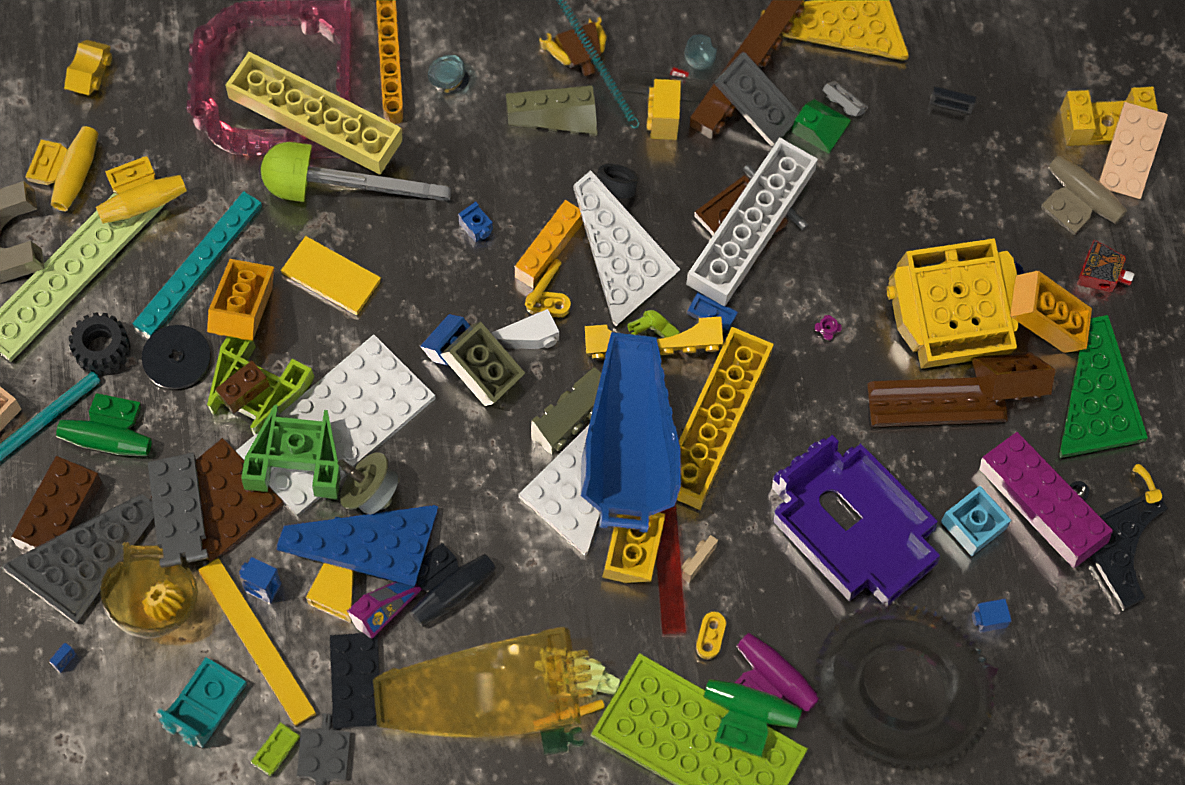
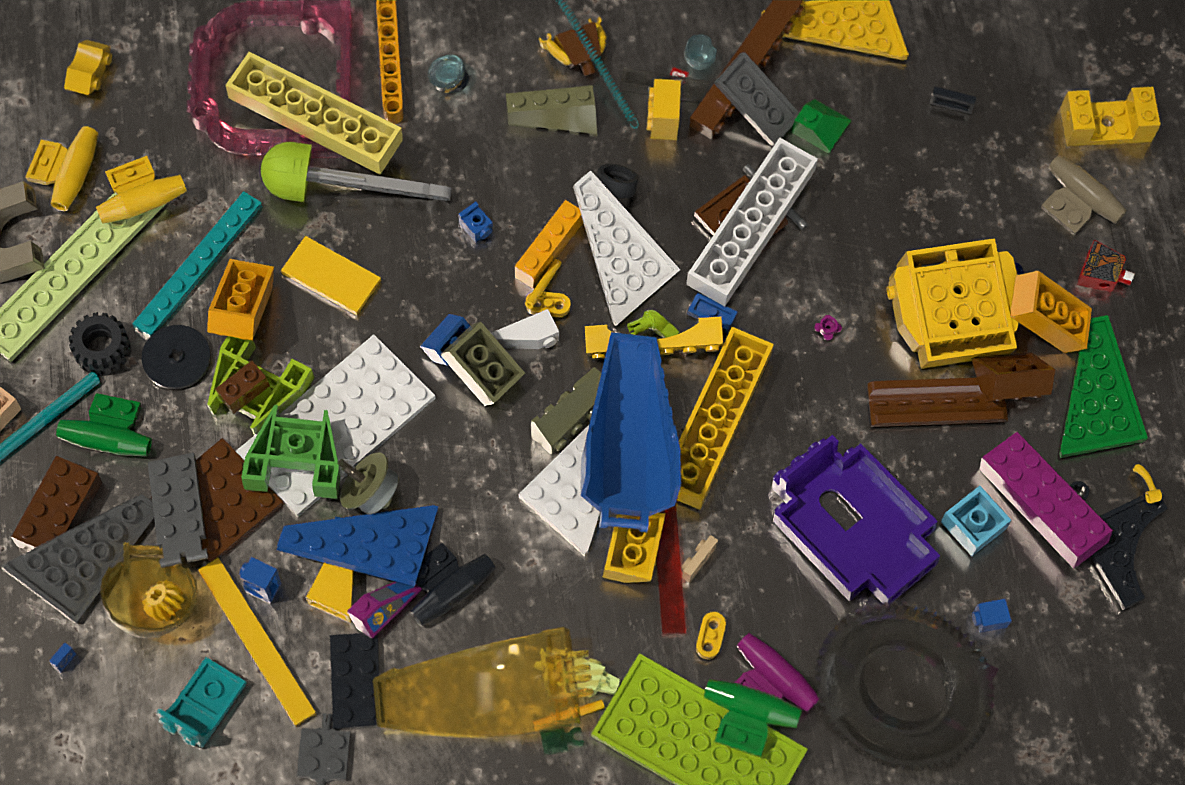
lime plate [251,722,300,777] -> none
light grey plate [823,81,868,116] -> none
light nougat plate [1099,102,1168,199] -> none

